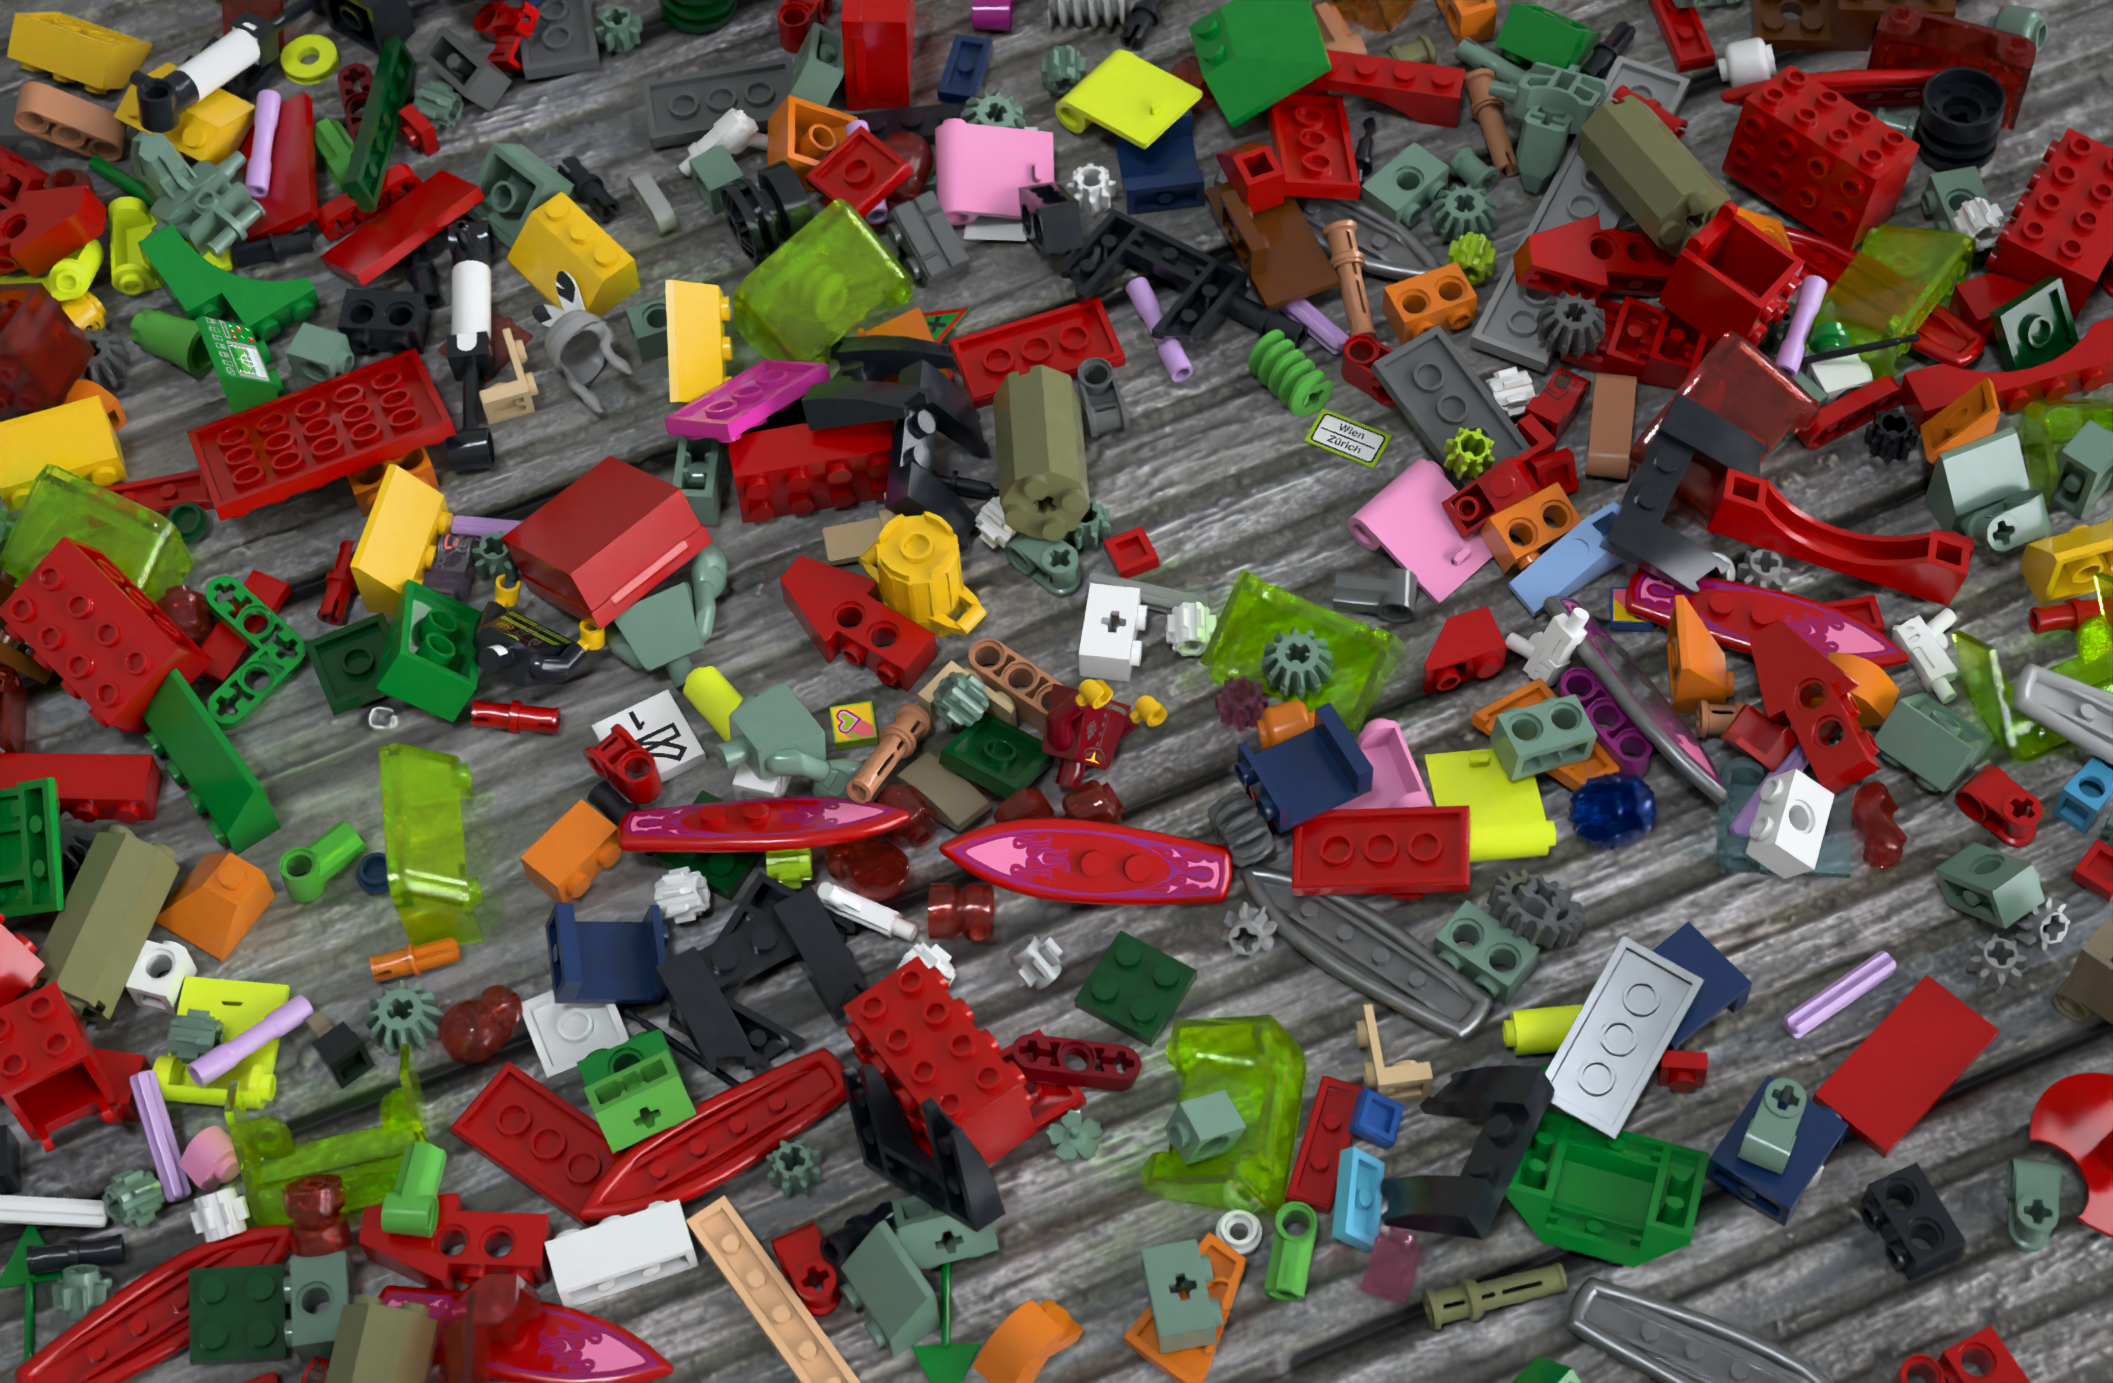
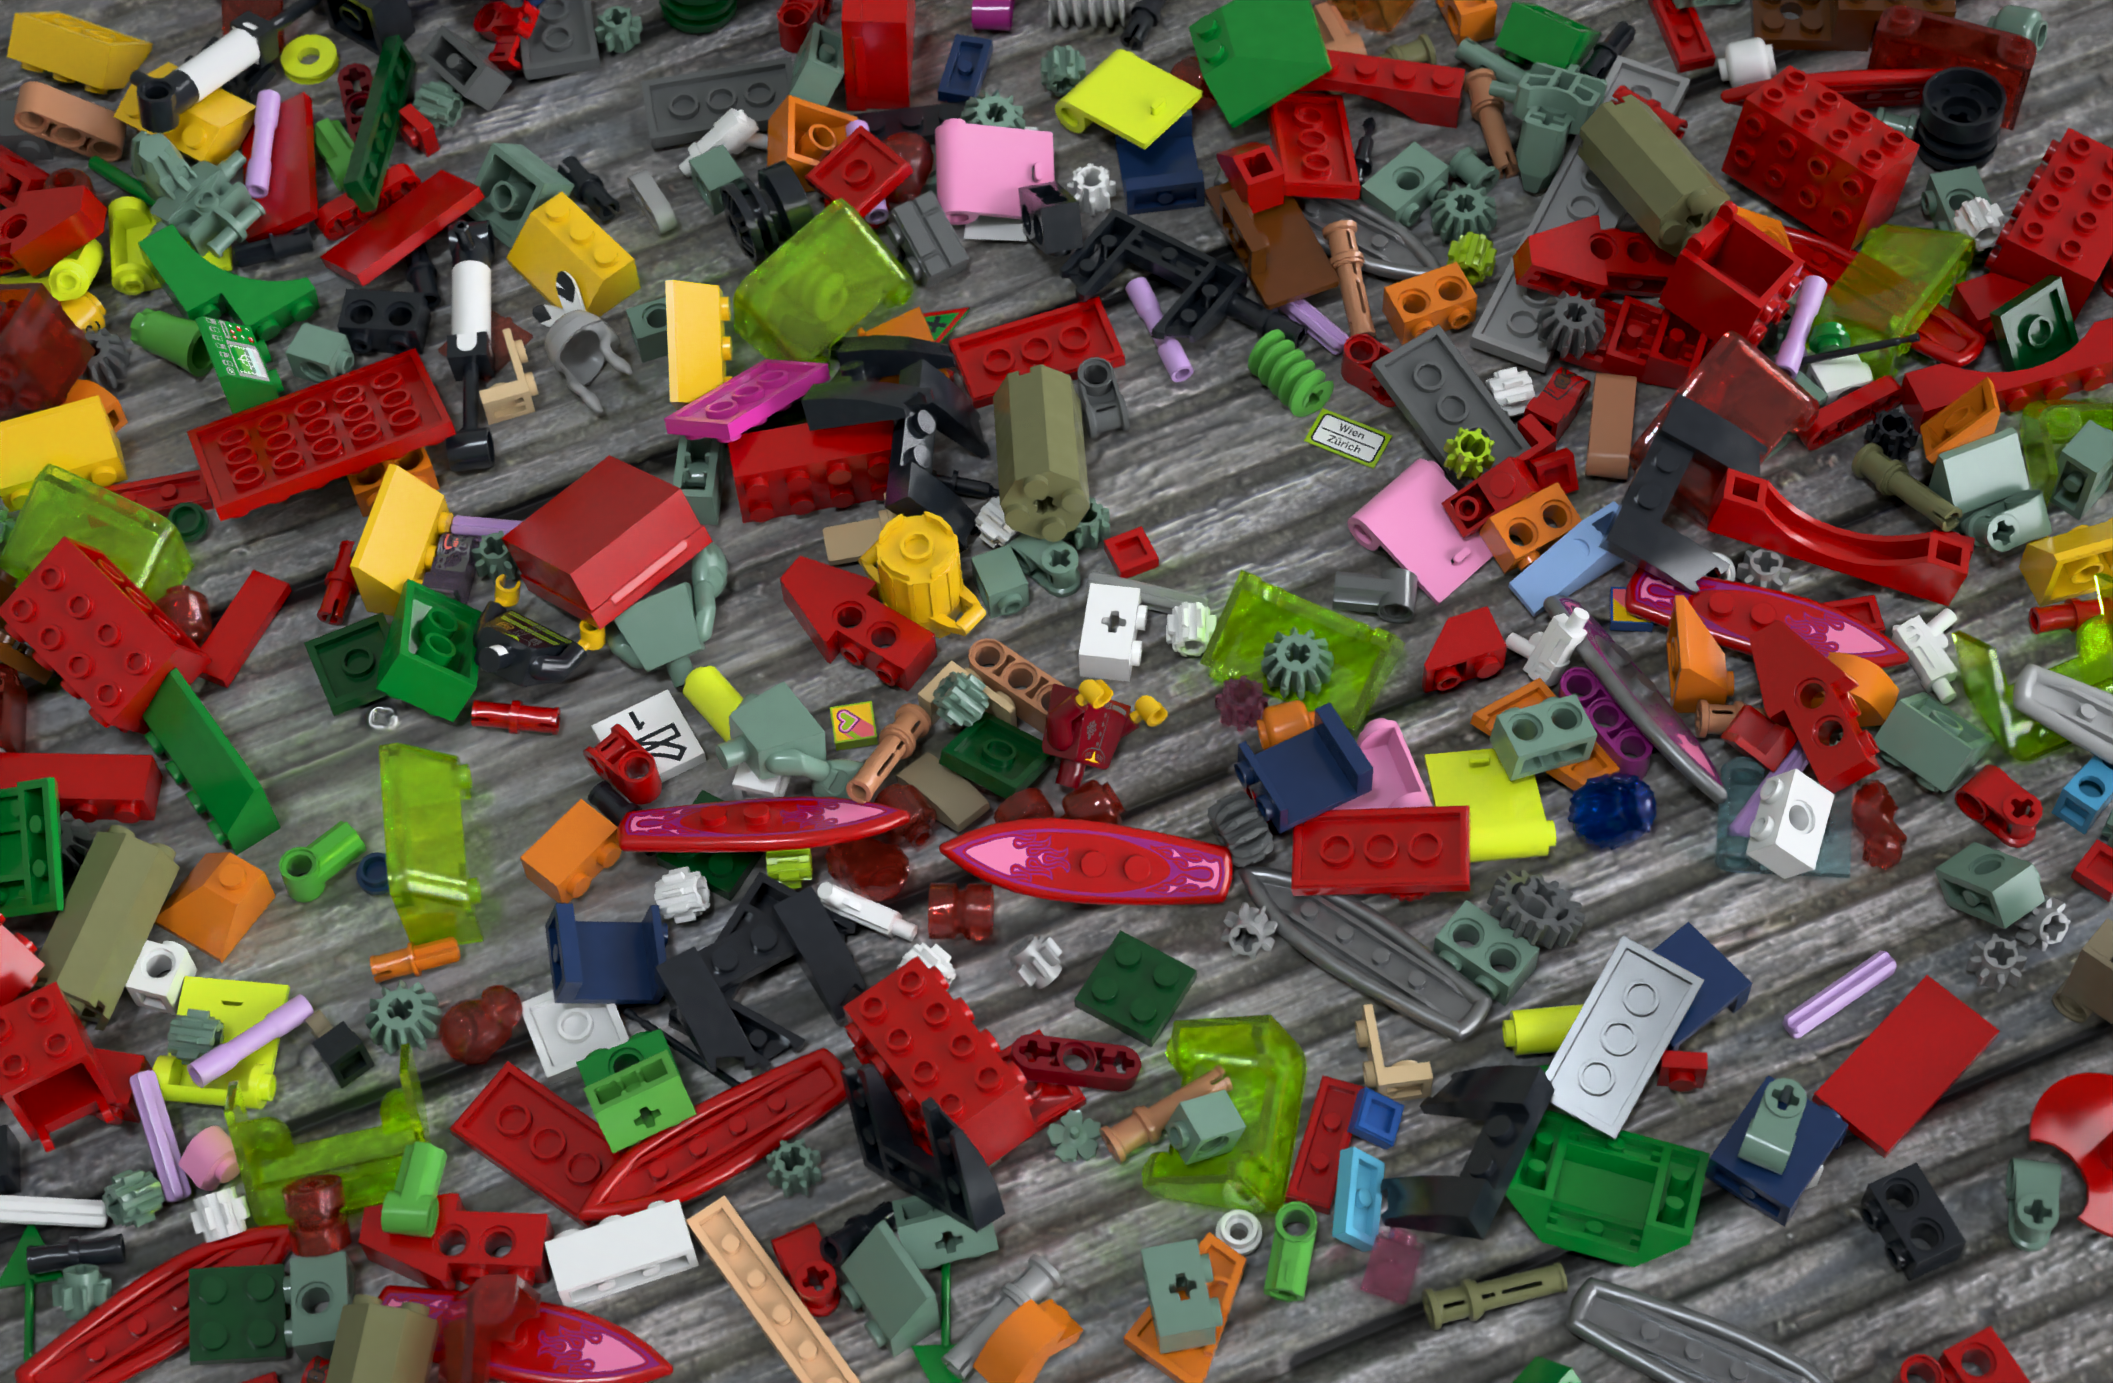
green beam [206,576,306,730] -> none
none -> light grey pin [941,1254,1064,1380]
none -> sand green brick [971,544,1030,619]
none -> nougat pin [1099,1064,1233,1164]
none -> olive pin [1851,443,1963,532]

